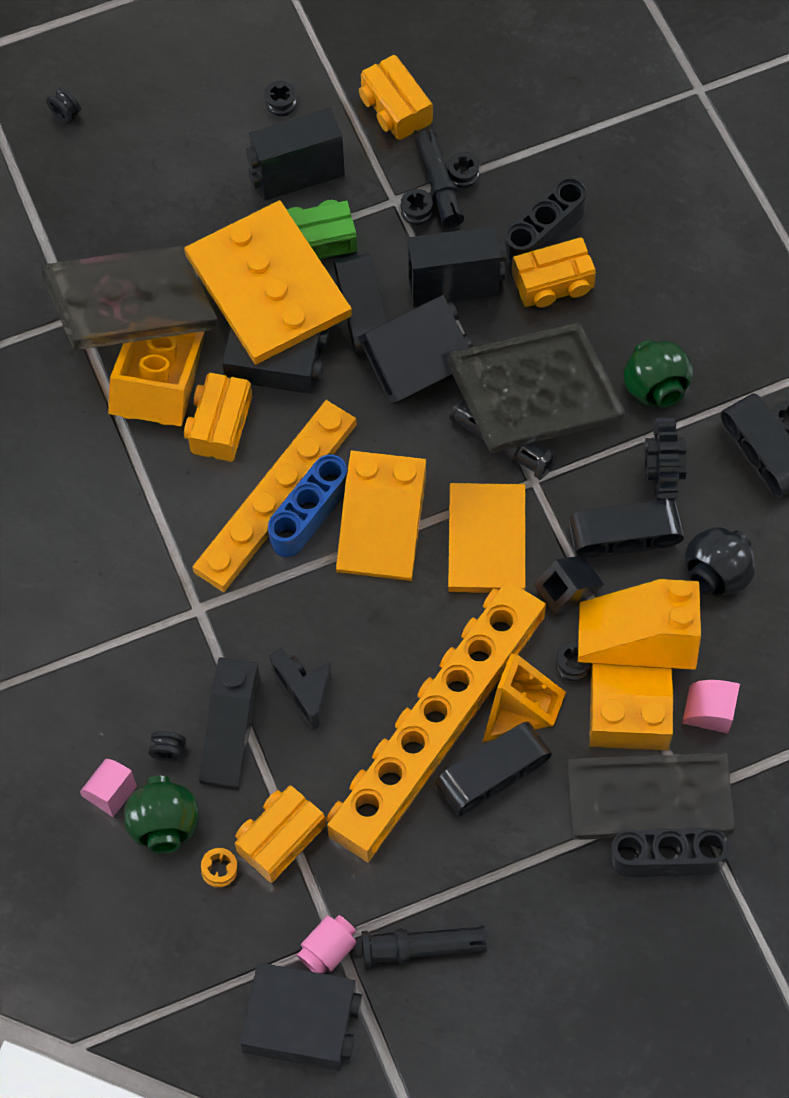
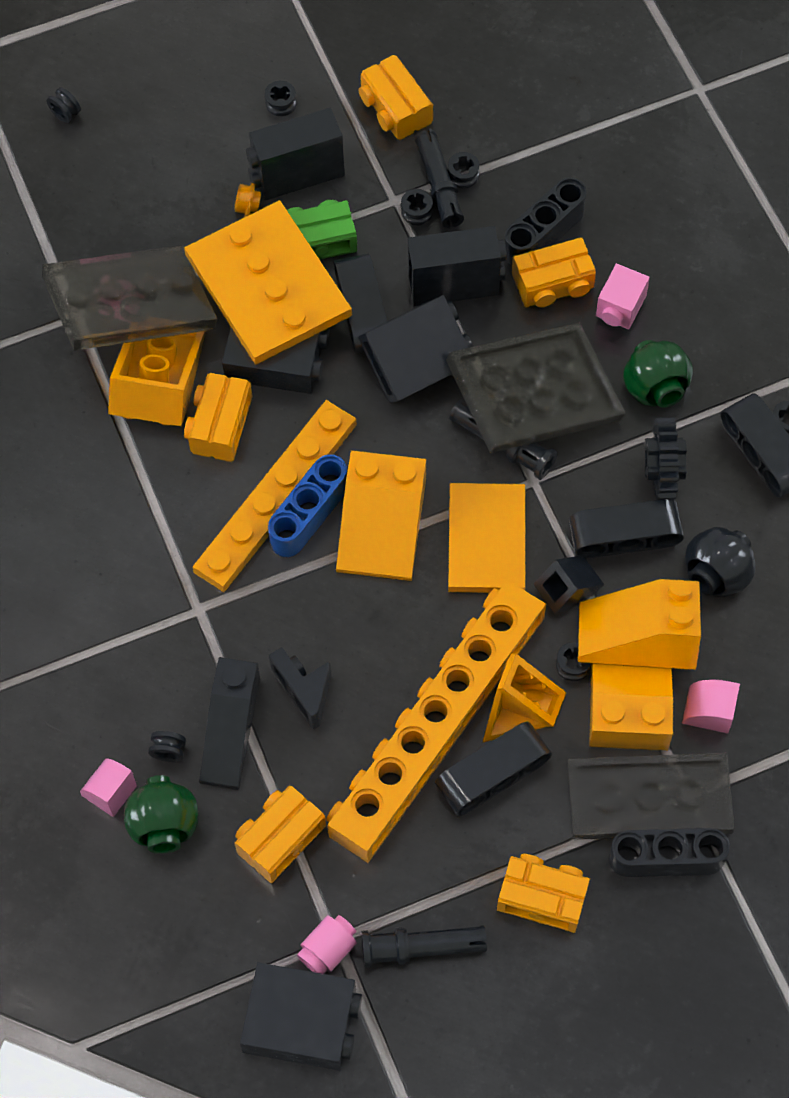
light orange bush [201,848,237,887] -> none
none -> light orange plate [235,183,261,217]
none -> light orange brick [497,854,590,933]
none -> bright pink brick [596,263,650,330]

